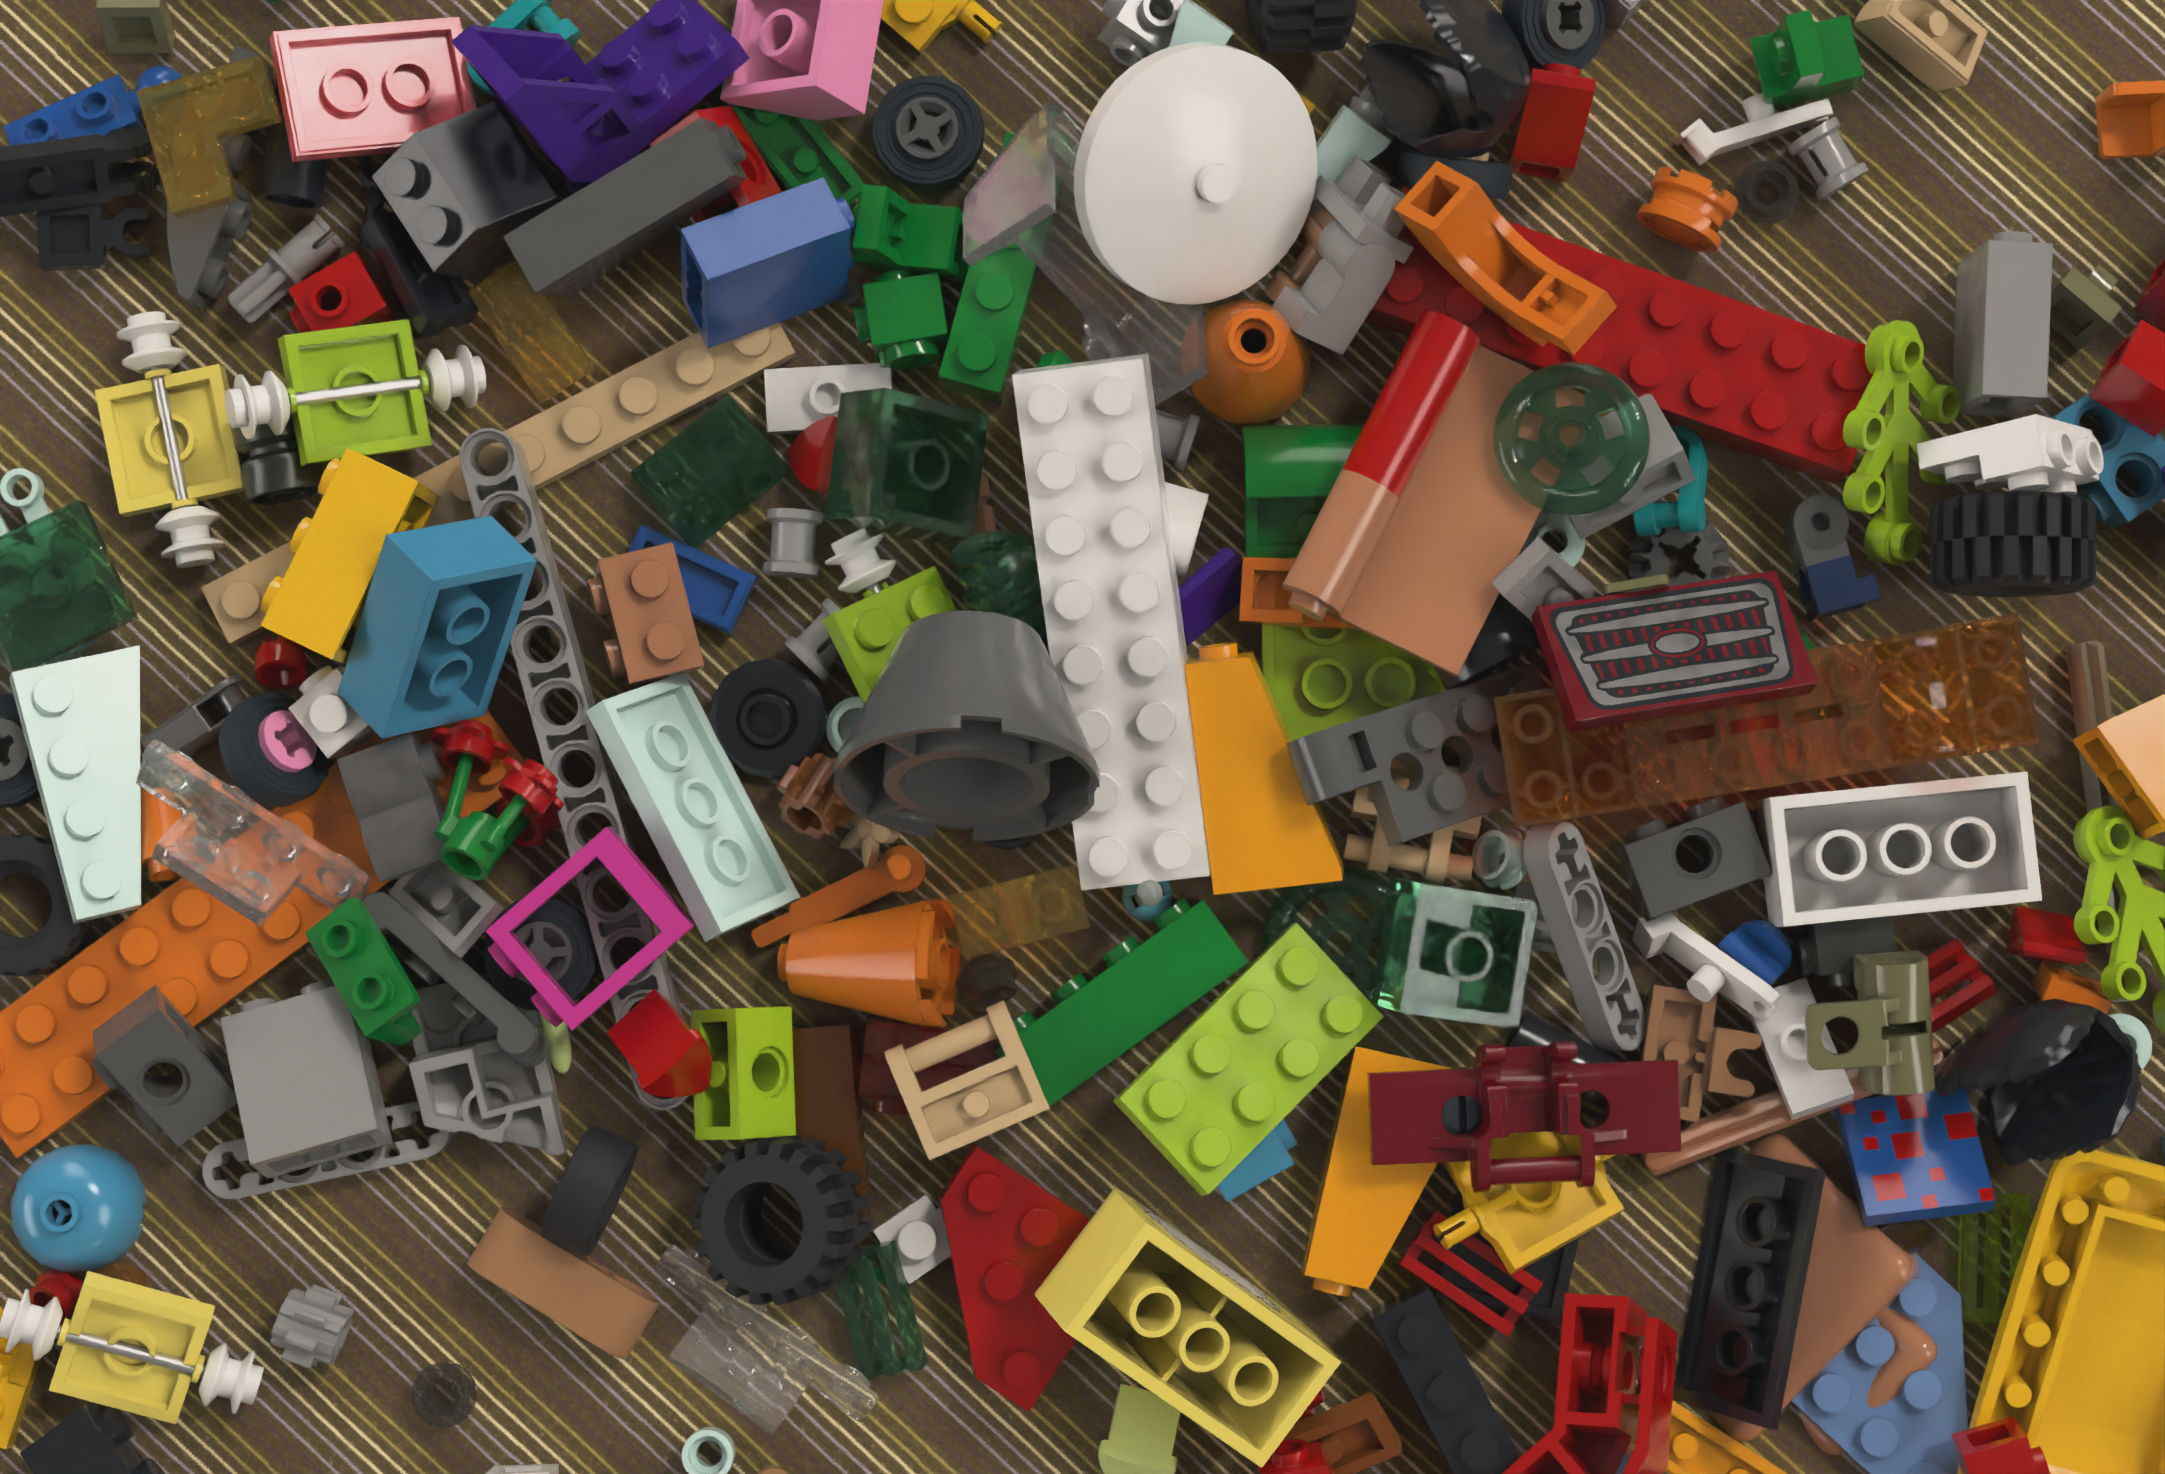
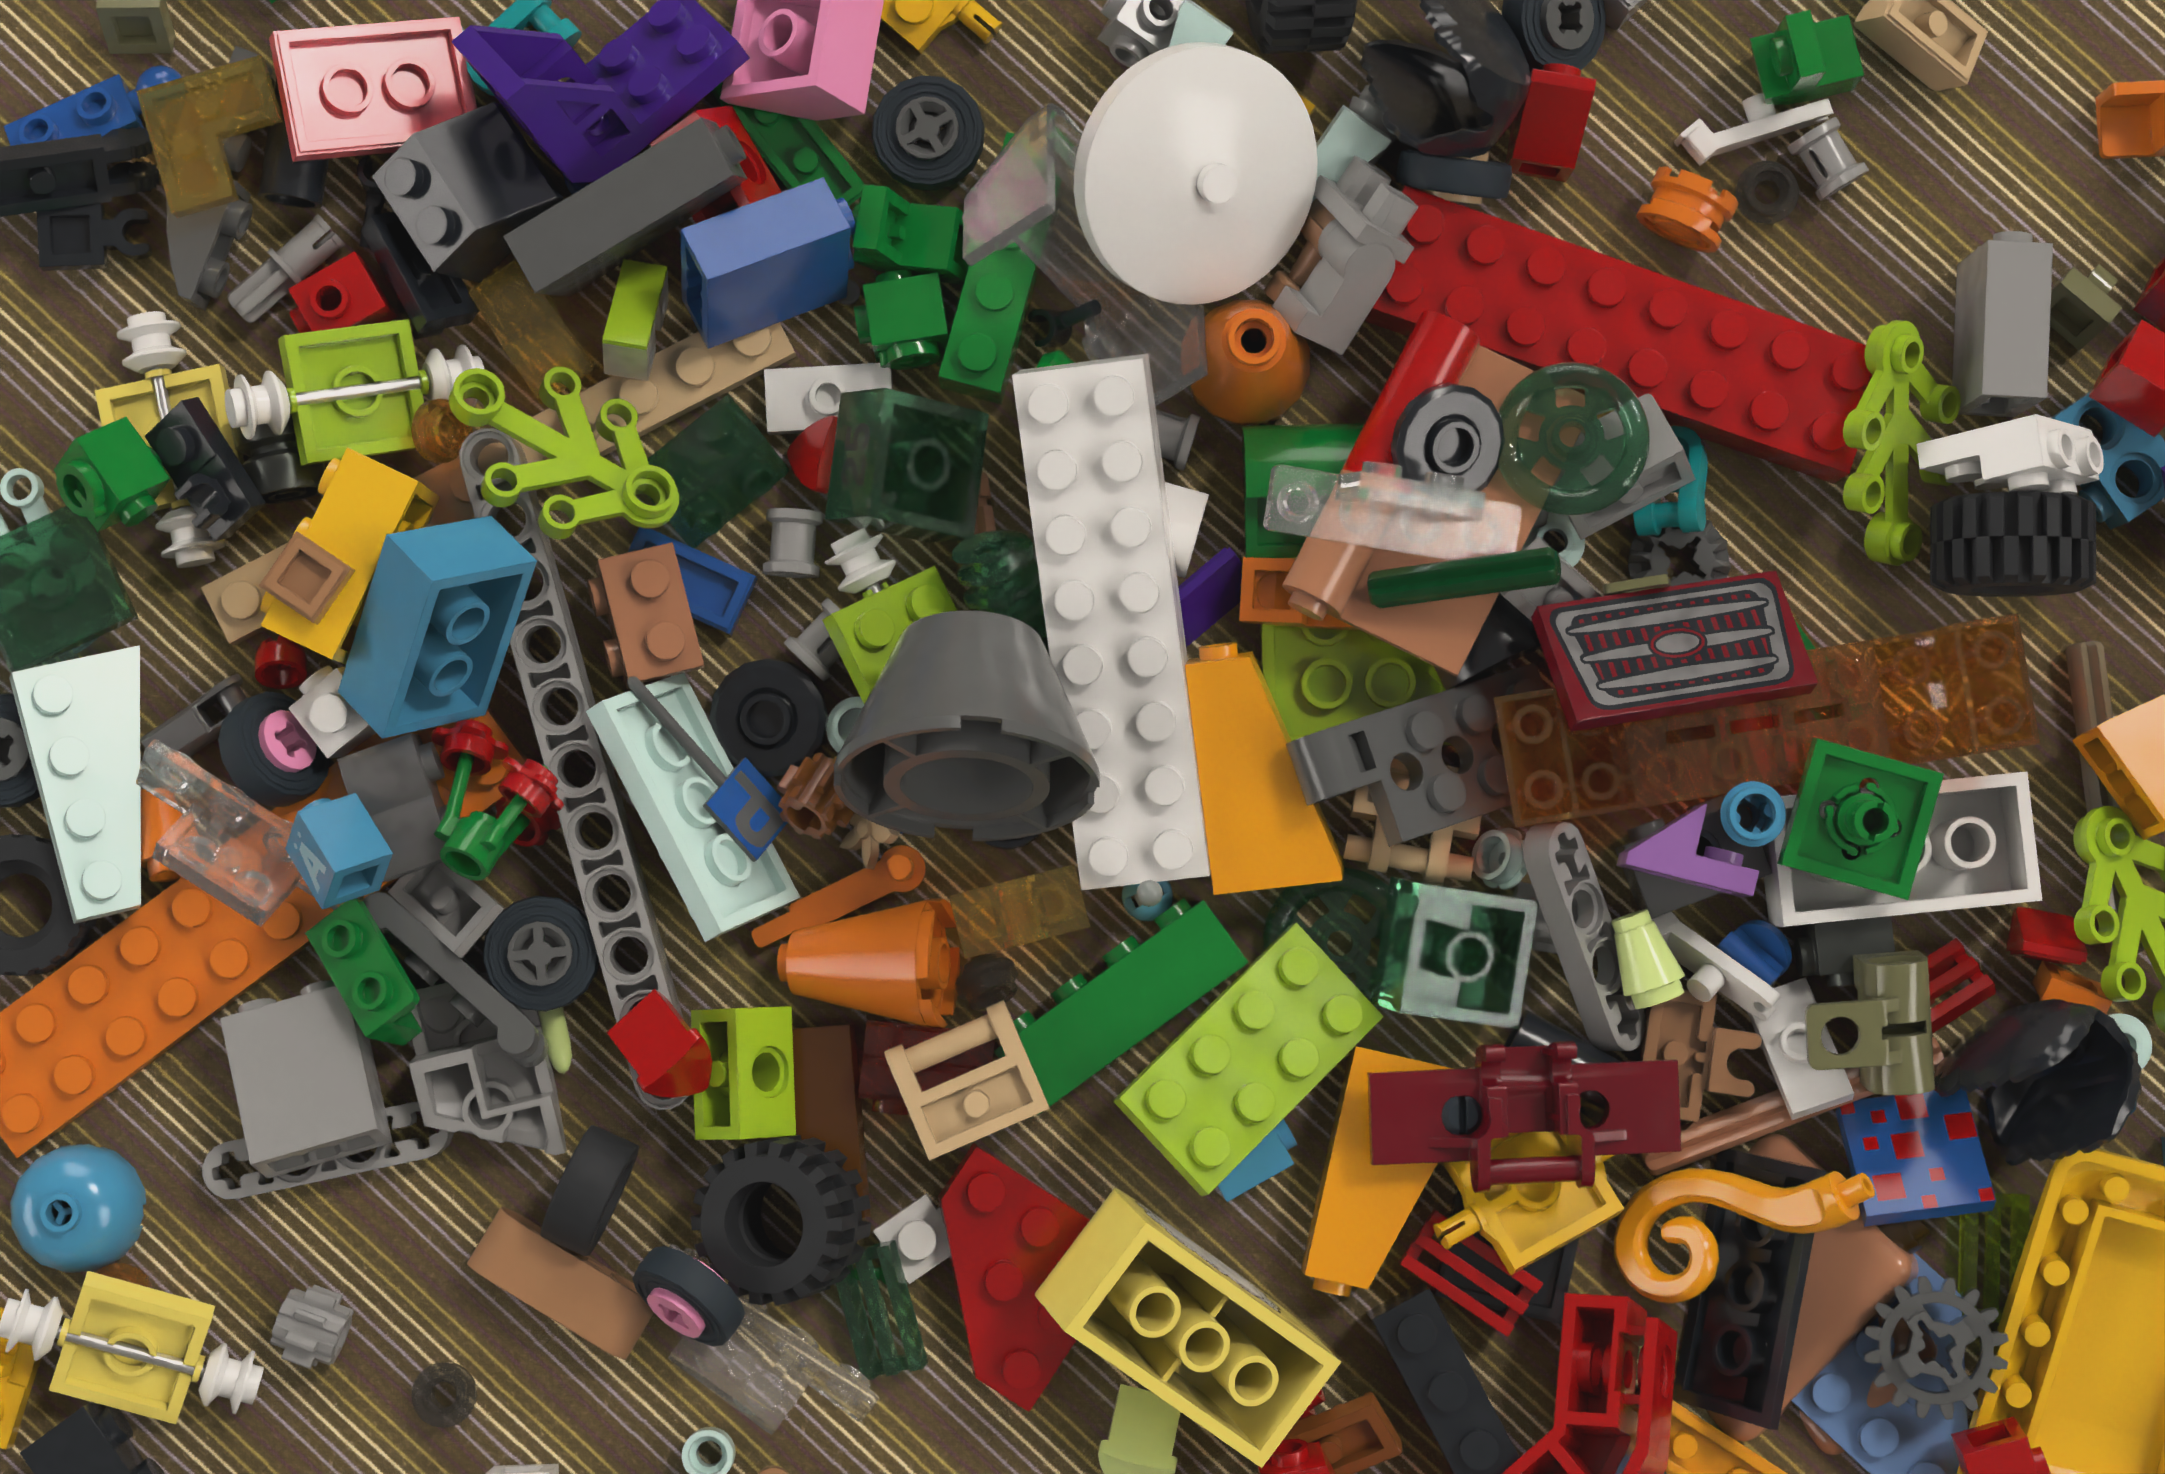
red plate [29,1268,83,1326] -> none
dark grey brick [92,985,237,1147] -> none
dark pink window [486,826,696,1030] -> none
orange arch [1394,161,1617,355] -> none
leg [1784,494,1881,622] -> none
none -> green brick [53,417,171,532]
none -> black plate [145,397,266,542]
none -> medium nougat tile [259,531,355,625]
none -> dark azure brick [285,793,393,910]
none -> clear orange plate [412,399,473,463]
none -> lime plant [449,366,679,540]
none -> lime piece [602,259,669,381]
none -> piece [627,676,788,862]
none -> black wheel [632,1246,745,1346]
none -> black hand [1028,300,1102,348]
none -> clear bracket [1263,461,1521,561]
none -> dark green axle [1367,547,1561,608]
none -> wheel [1391,383,1505,506]
none -> yellowish green cone [1611,909,1685,1009]
none -> light orange plant [1614,1168,1875,1304]
none -> medium lavender slope [1616,804,1759,897]
none -> dark azure cone [1720,781,1786,847]
none -> green plate [1777,738,1944,900]
none -> dark grey gear [1863,1276,2009,1420]

